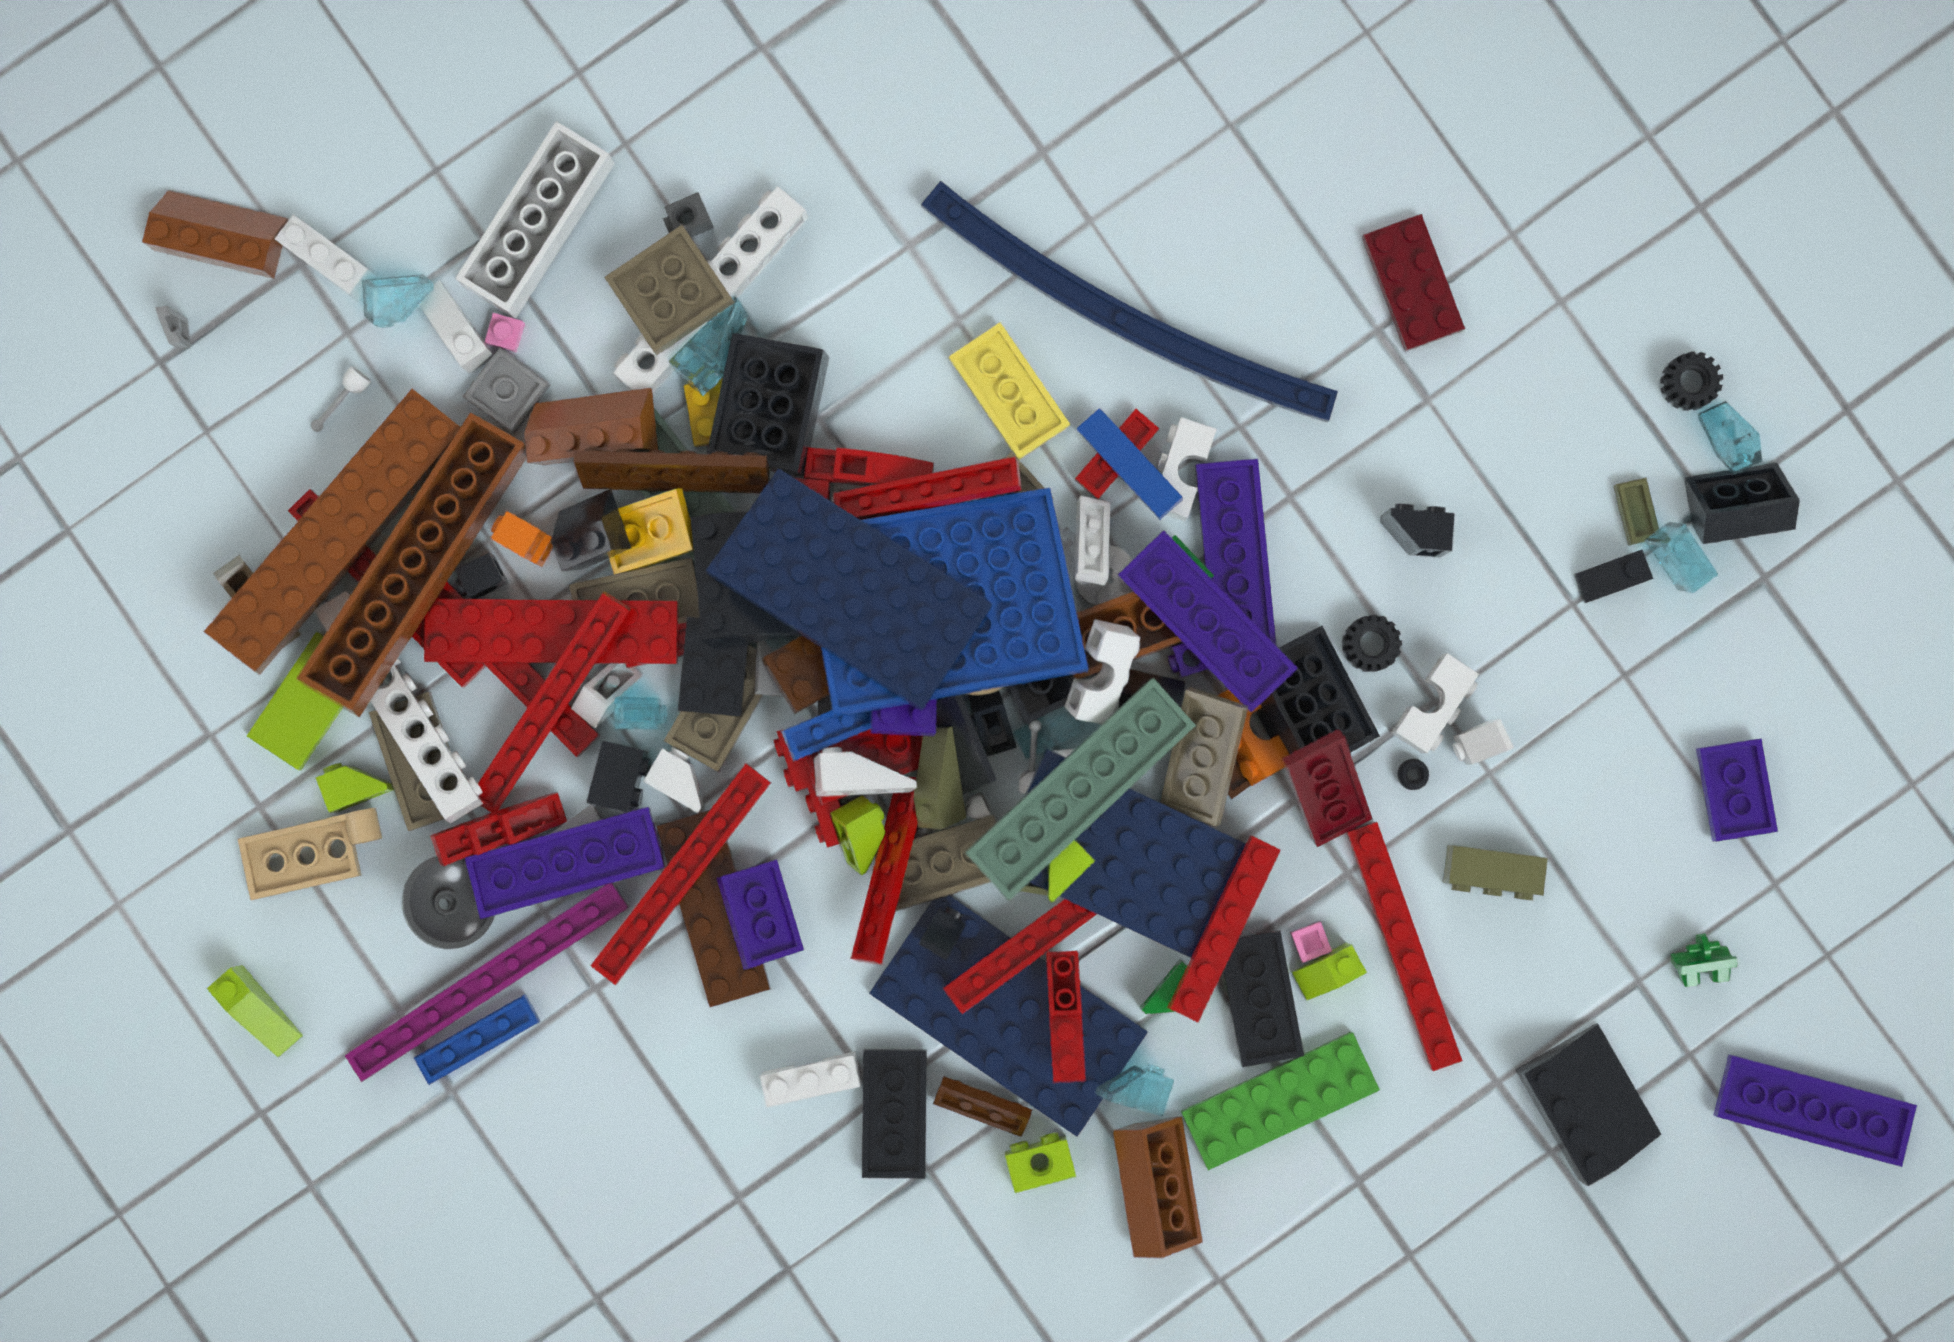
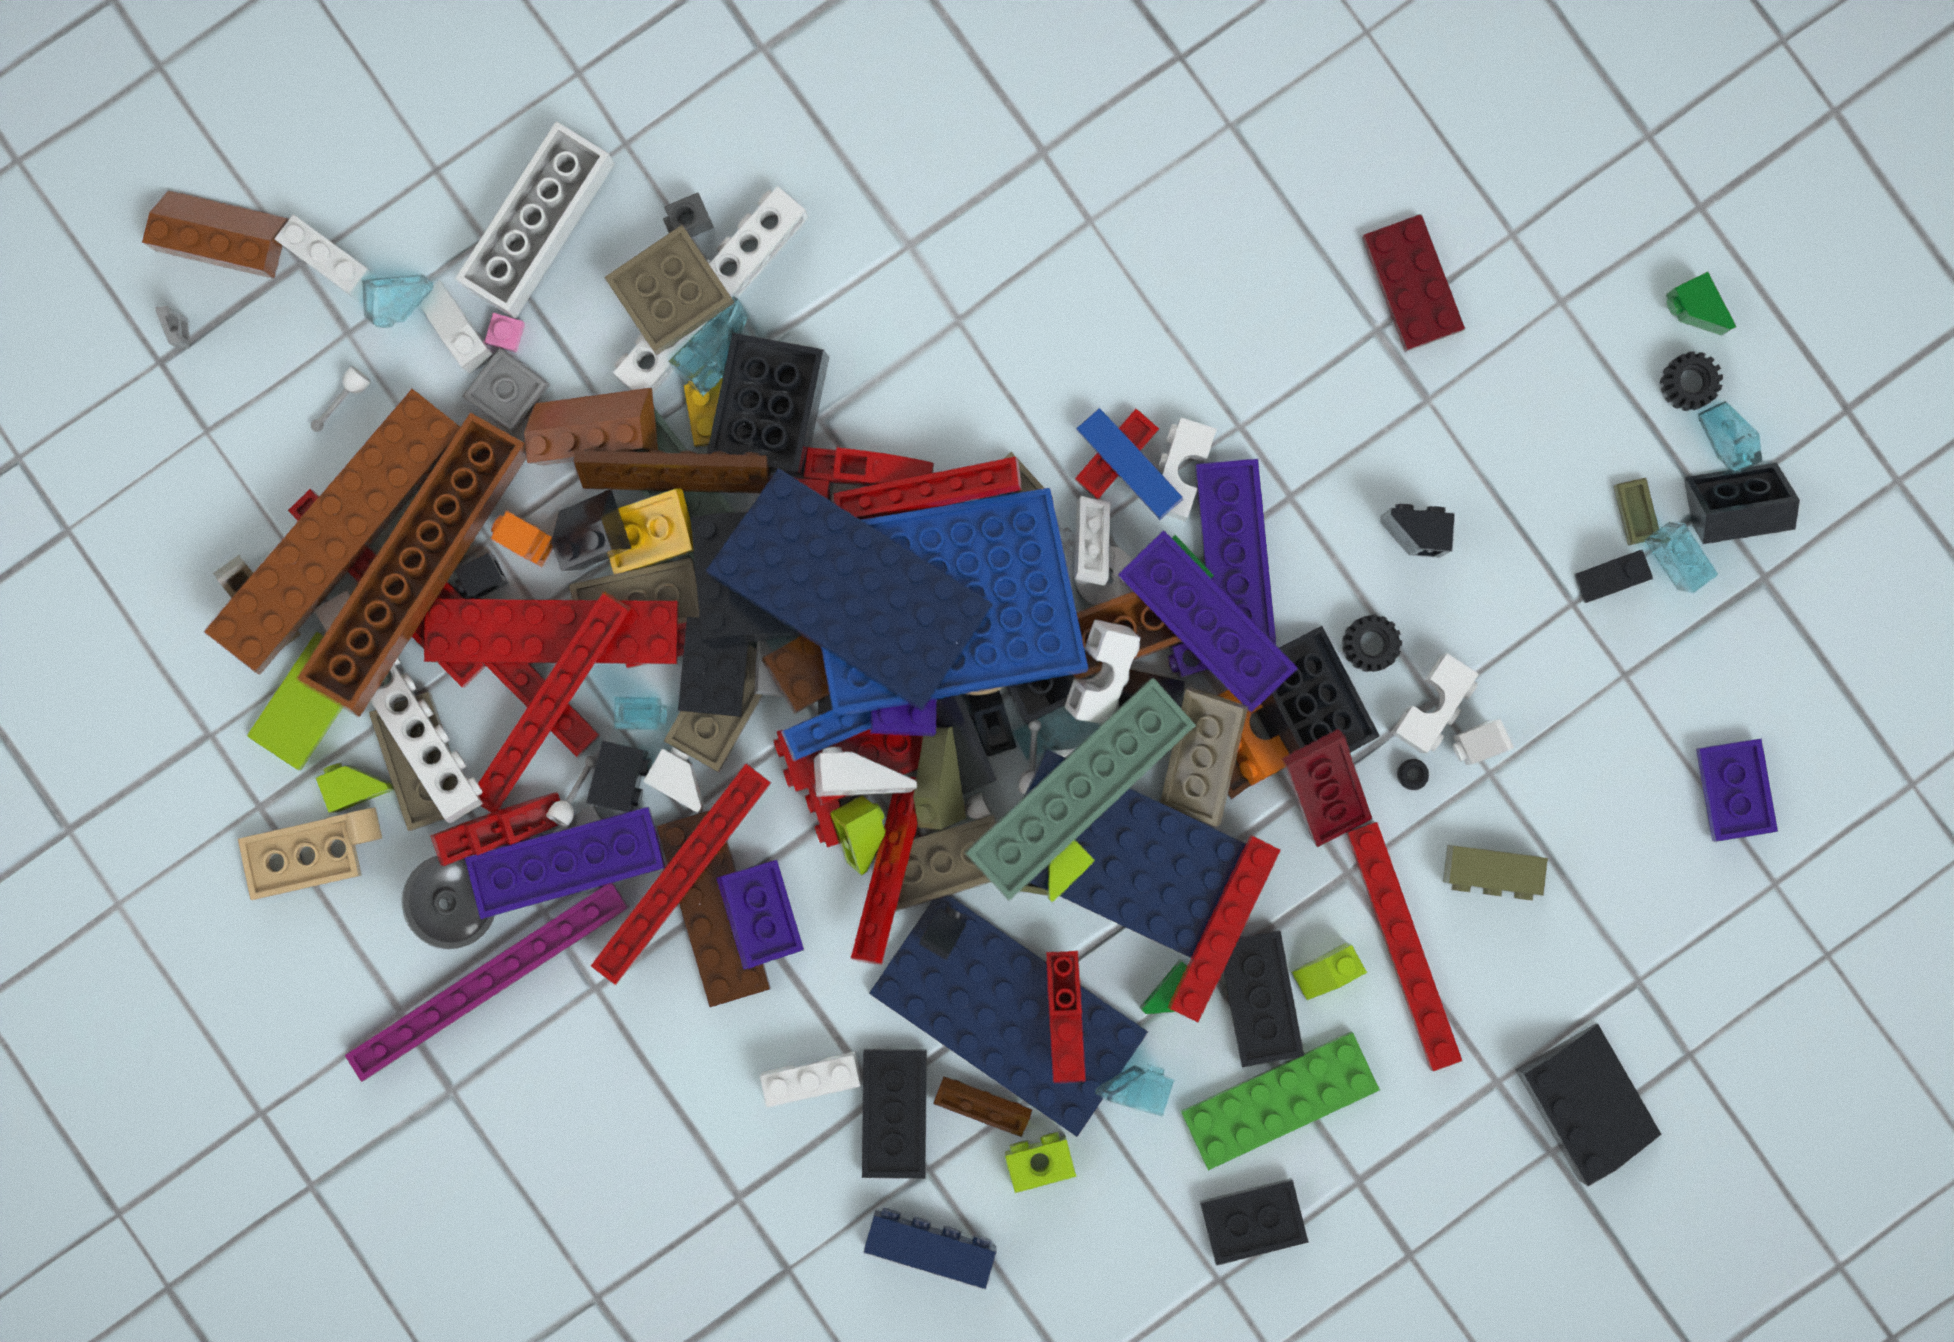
lime slope [206,965,303,1057] -> none
blue tile [414,994,541,1085] -> none
white slope [571,664,643,728] -> none
dark blue piece [921,181,1338,422] -> none
red plate [943,899,1097,1014] -> none
light yellow plate [949,322,1070,460] -> none
dark orange slope [1113,1116,1203,1258] -> none
bright pink plate [1290,921,1332,963] -> none
green hips [1670,933,1738,987] -> none
dark purple plate [1713,1054,1917,1167] -> none
none -> hinge [546,756,597,827]
none -> dark blue brick [863,1208,997,1289]
none -> black plate [1199,1178,1309,1266]
none -> green slope [1666,271,1737,336]

